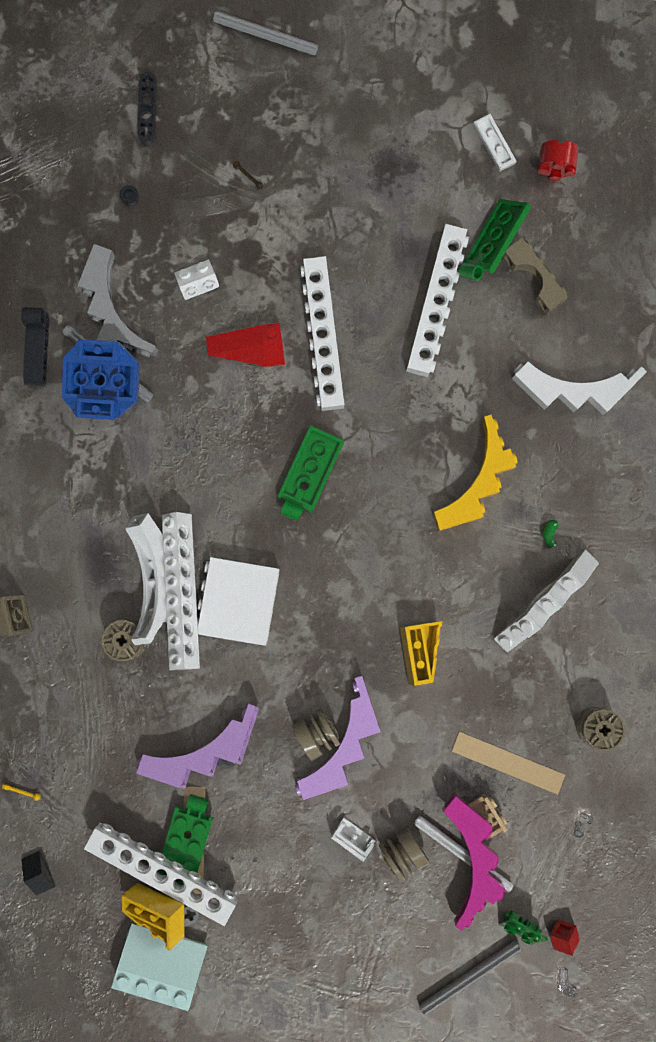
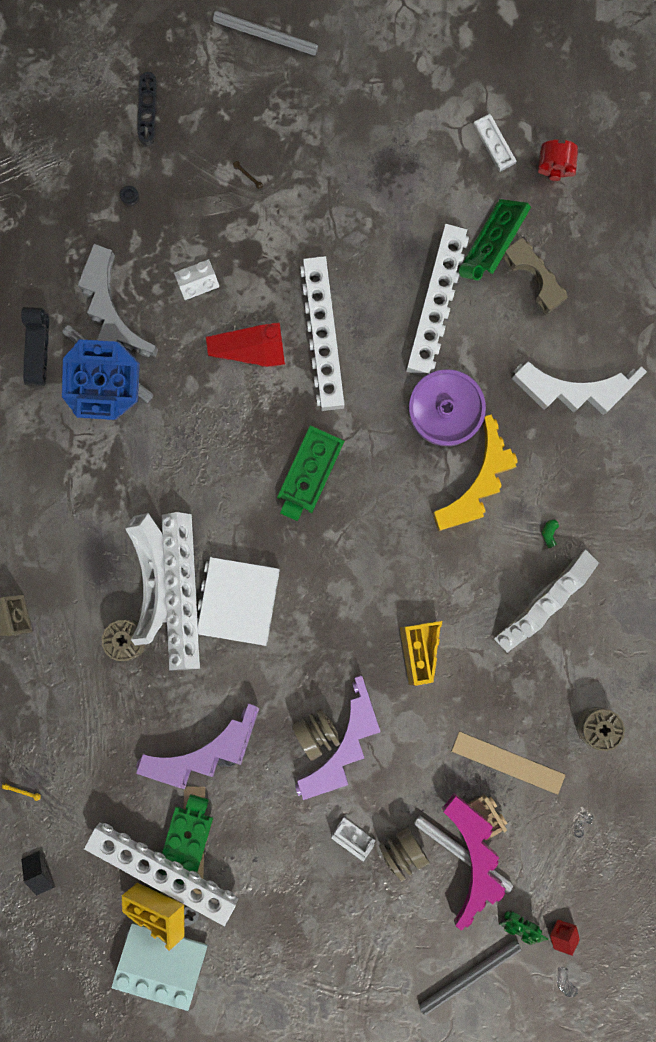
none -> medium lavender dish [409,370,486,446]

